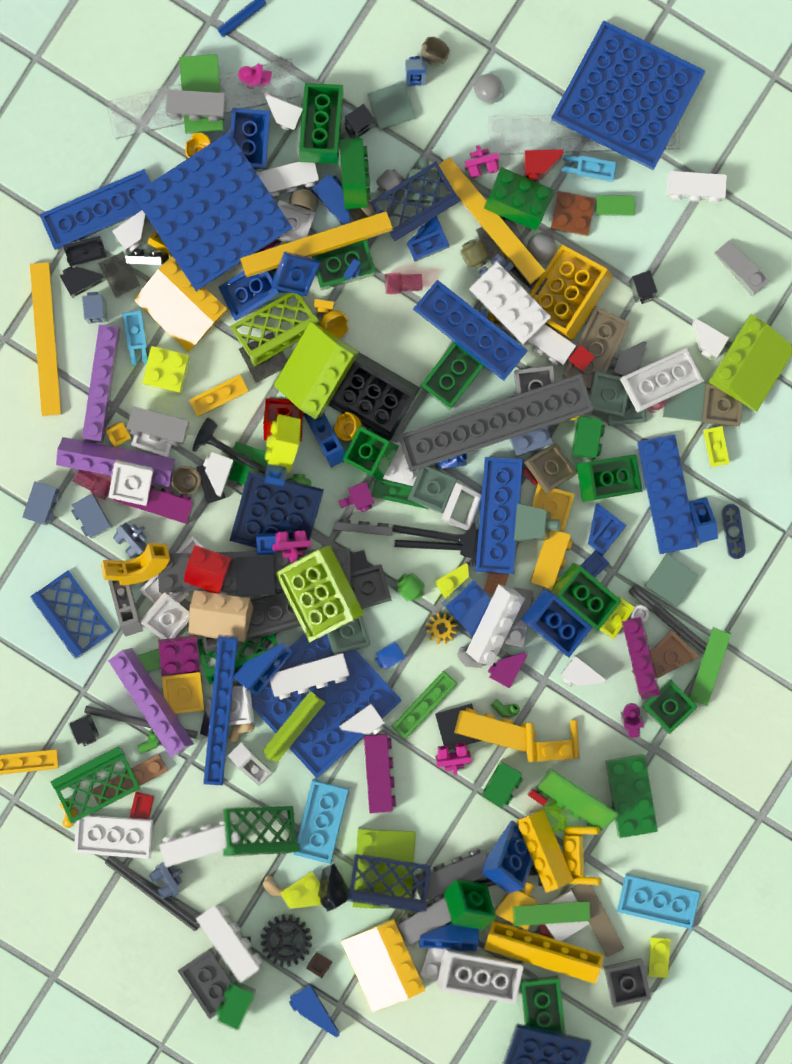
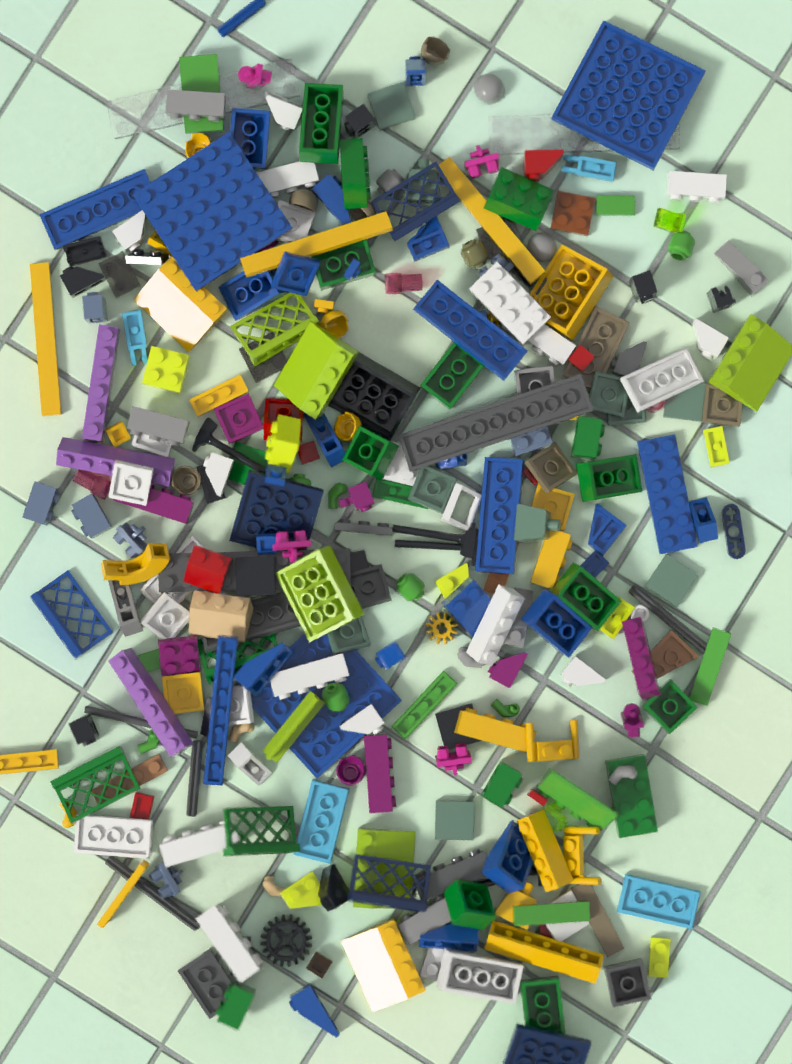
none -> yellow tile [97,860,149,928]
none -> dark grey axle [186,740,203,817]
none -> magenta plate [214,393,263,444]
none -> red tile [297,441,320,465]
none -> bright green head [322,683,350,712]
none -> bright green arm [328,483,348,509]
none -> magenta hair [336,755,365,786]
none -> sand green tile [435,800,474,840]
none -> light grey arm [608,765,637,785]
none -> clear neon green bracket [653,208,686,233]
none -> bright green head [668,231,695,260]
none -> black hinge [707,286,736,313]

